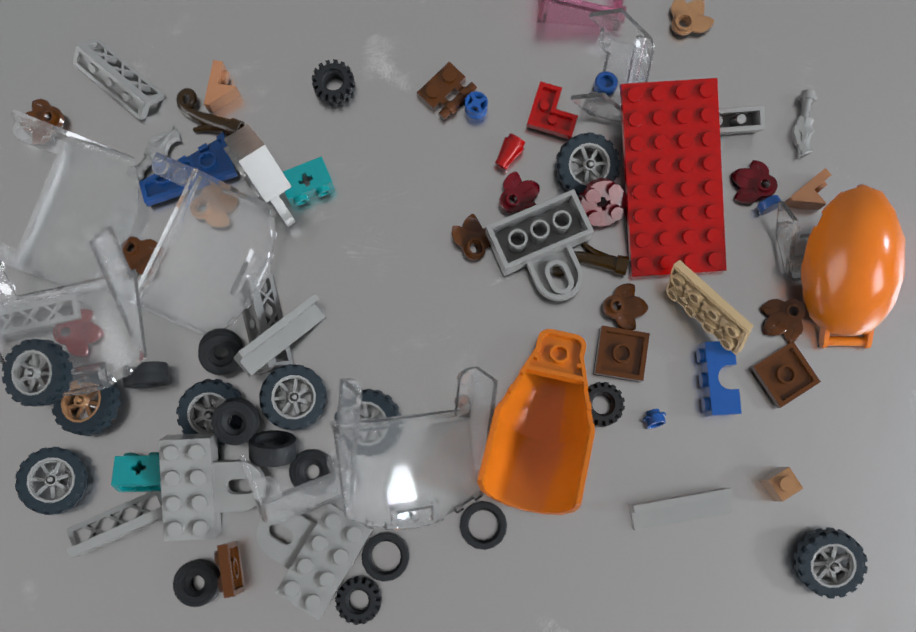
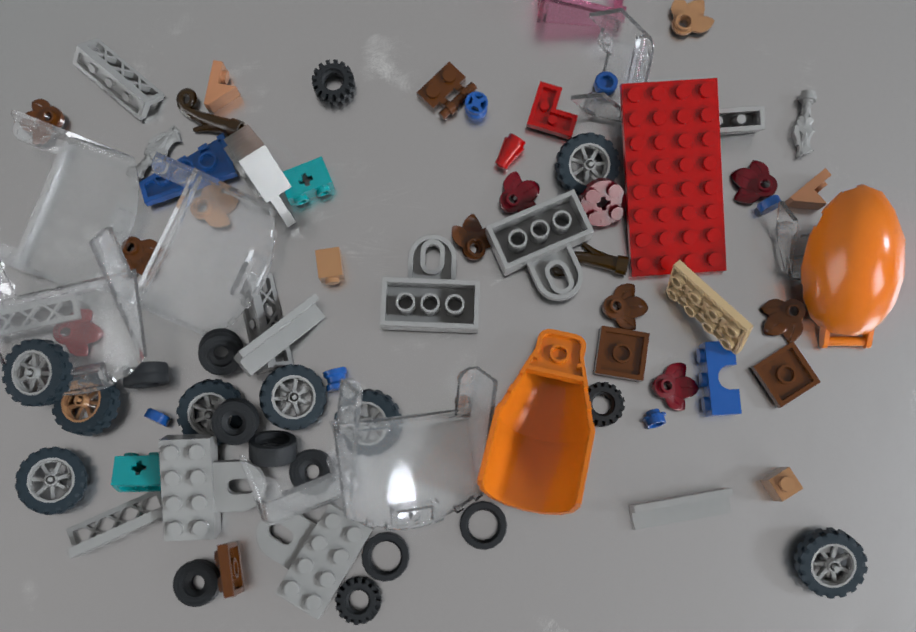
none -> blue tile [144,408,170,427]
none -> medium nougat brick [315,247,345,285]
none -> blue wheel [323,367,351,392]
none -> light grey brick [380,234,480,333]
none -> dark red plate [652,363,699,411]

